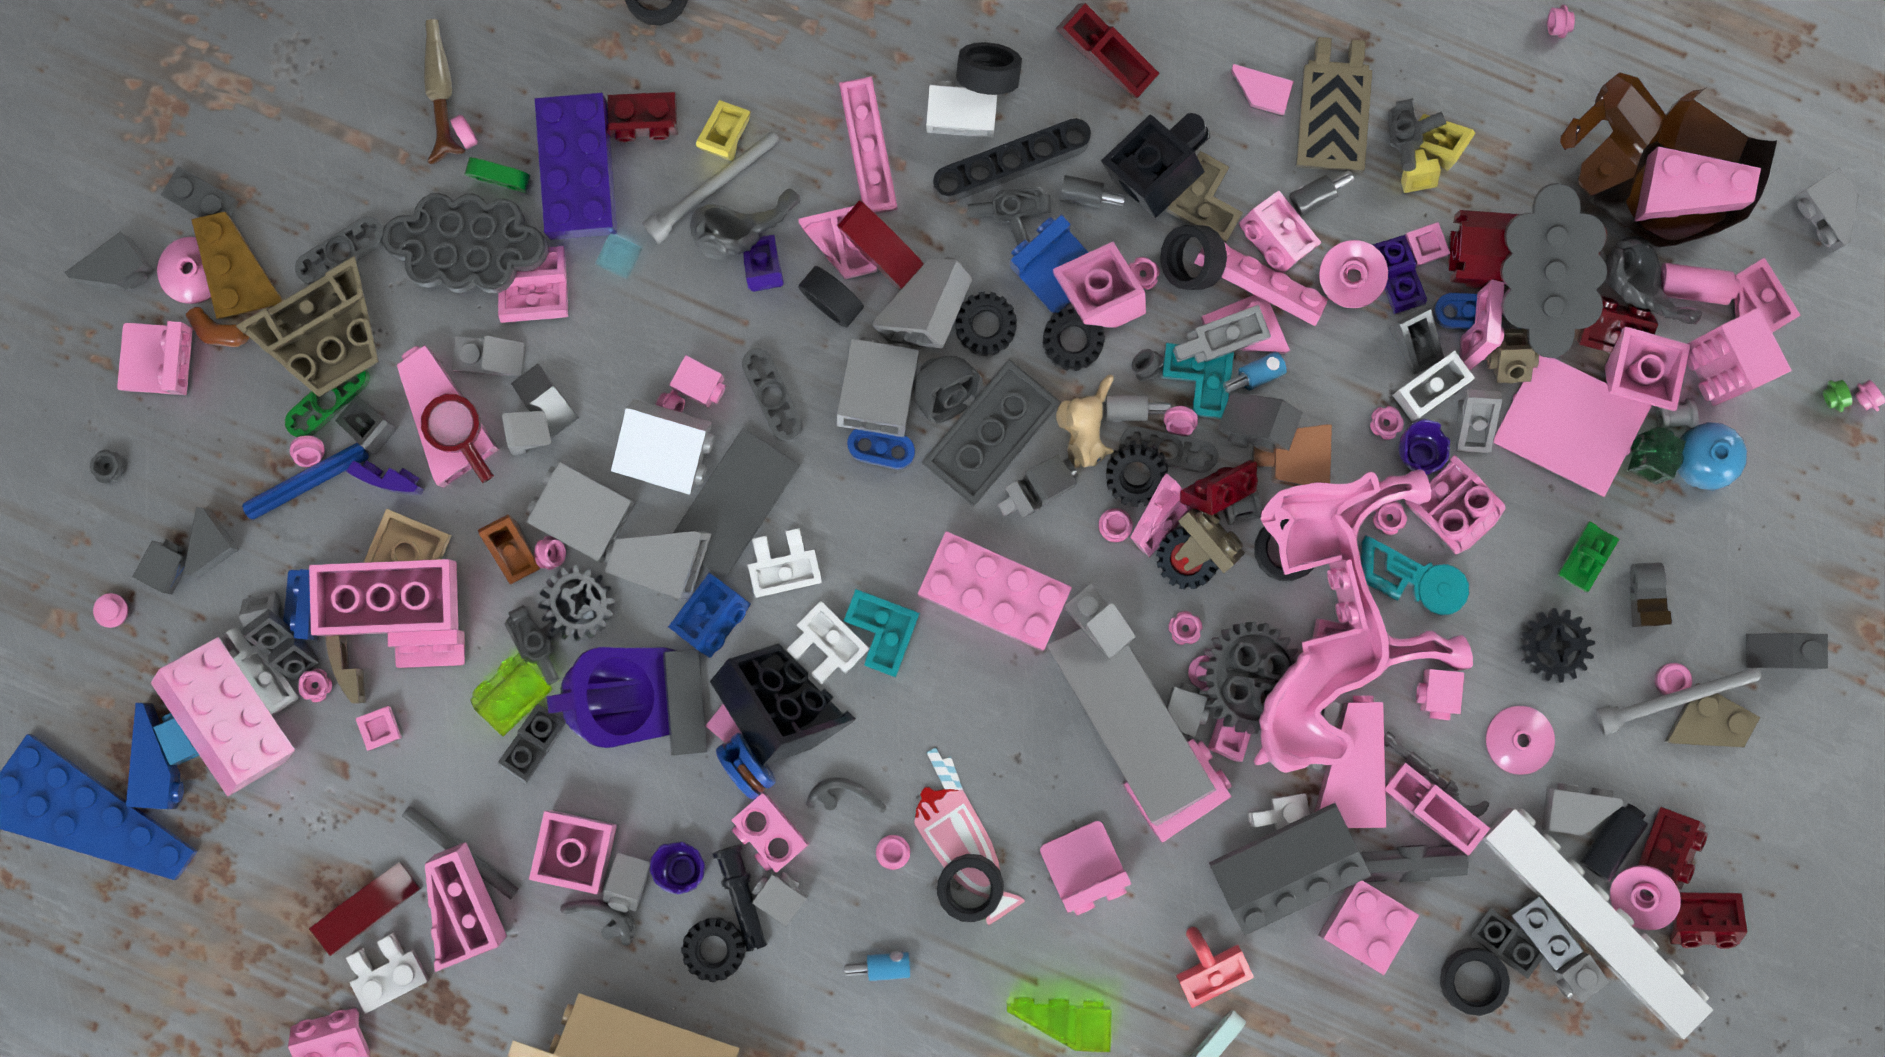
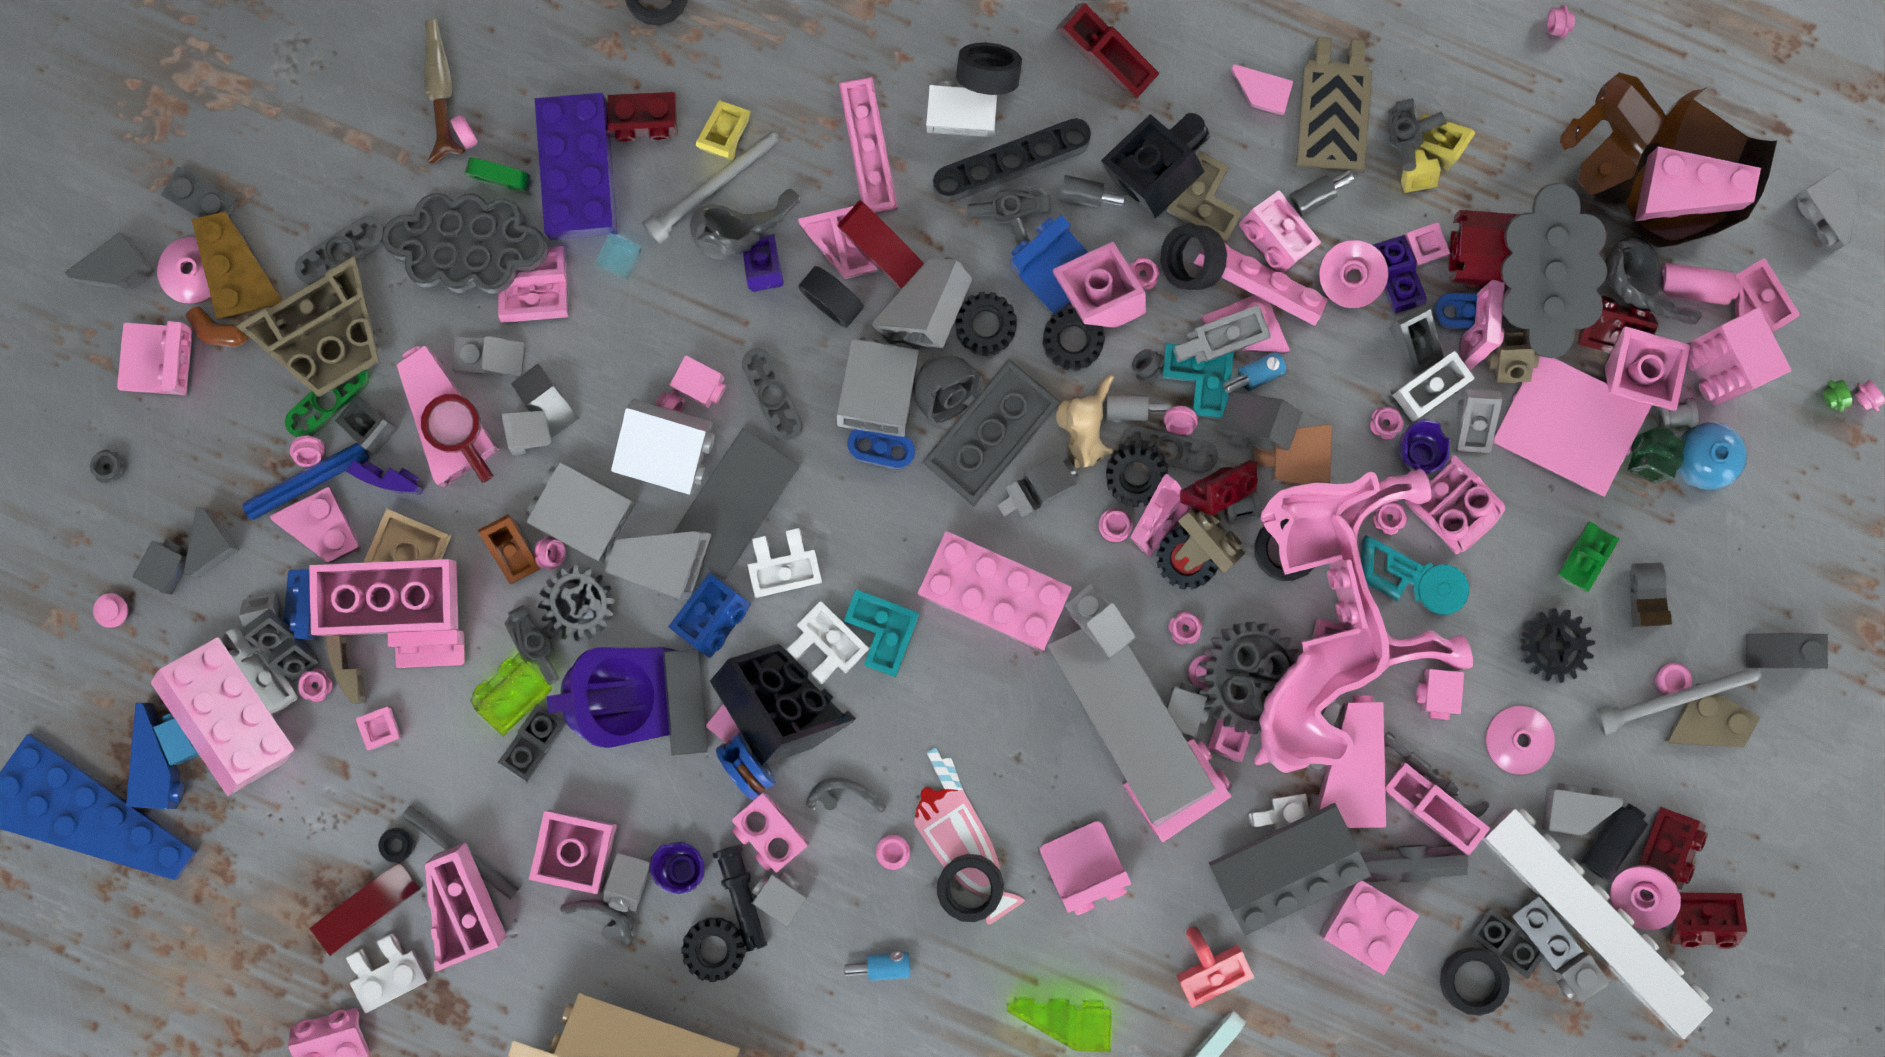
none -> bright pink wing [270,487,361,563]
none -> black plate [378,828,414,863]

